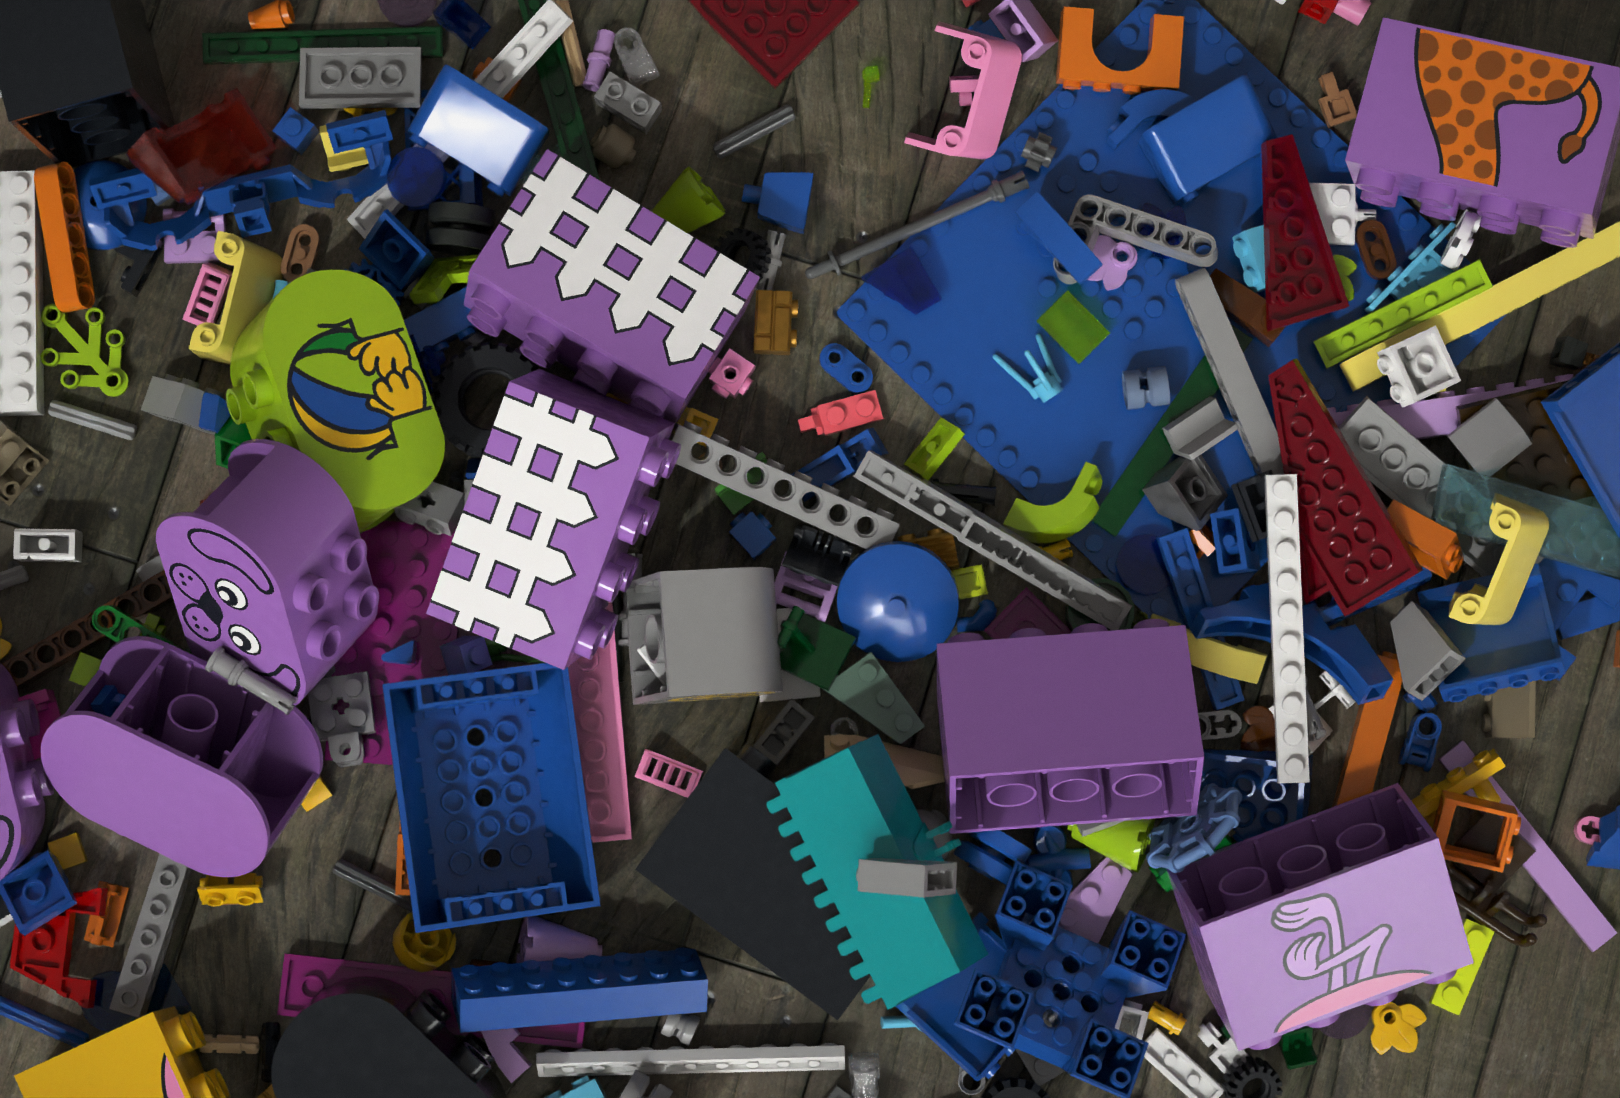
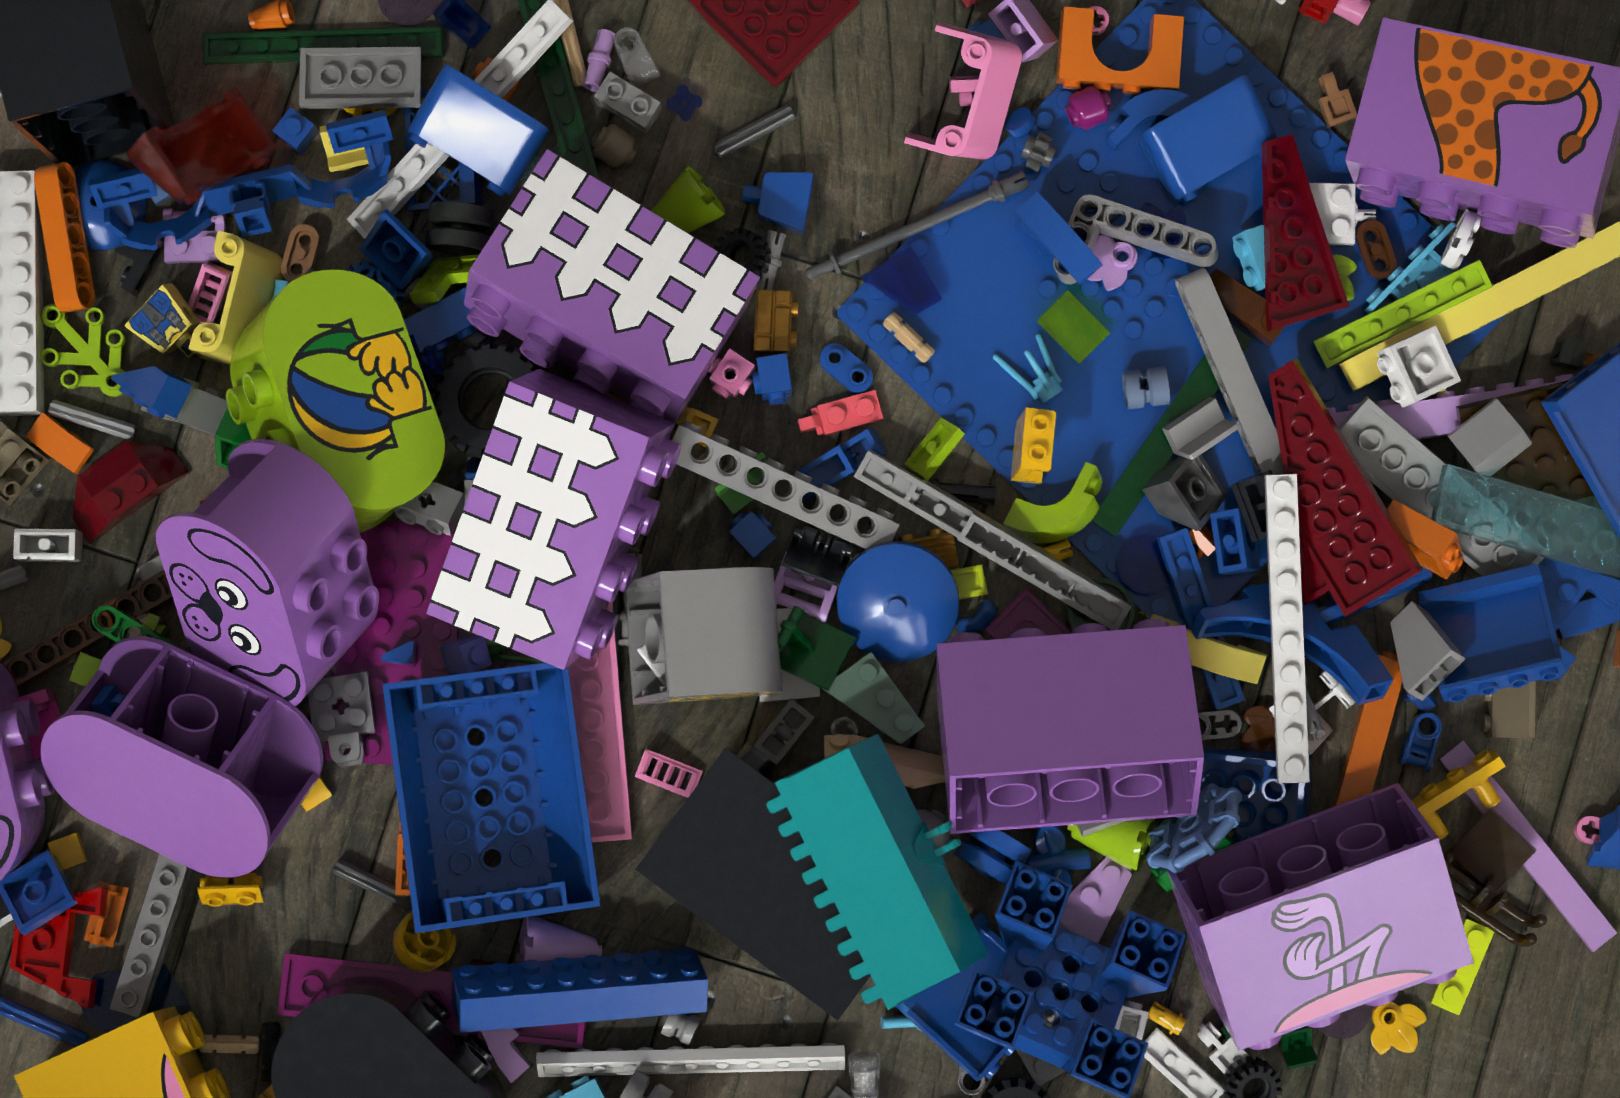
blue slope [199,392,230,433] -> none
light grey pin [205,646,298,715] -> none
clear blue tile [386,146,447,208] -> none
light grey slope [856,858,957,898] -> none
clear neon green hand [862,65,880,108] -> none
orange window [1432,790,1521,873] -> none
light yellow windscreen [1449,493,1549,625] -> none
none -> orange slope [25,412,94,474]
none -> dark red wedge [73,440,190,543]
none -> blue slope [111,366,193,418]
none -> torso [124,283,200,358]
none -> clear blue plate [666,85,702,121]
none -> blue brick [752,353,792,405]
none -> tan axle [883,312,935,363]
none -> blue tile [1004,107,1036,137]
none -> yellow panel [1011,407,1056,484]
none -> magenta head [1065,86,1112,130]
none -> bright pink bush [1089,6,1109,36]

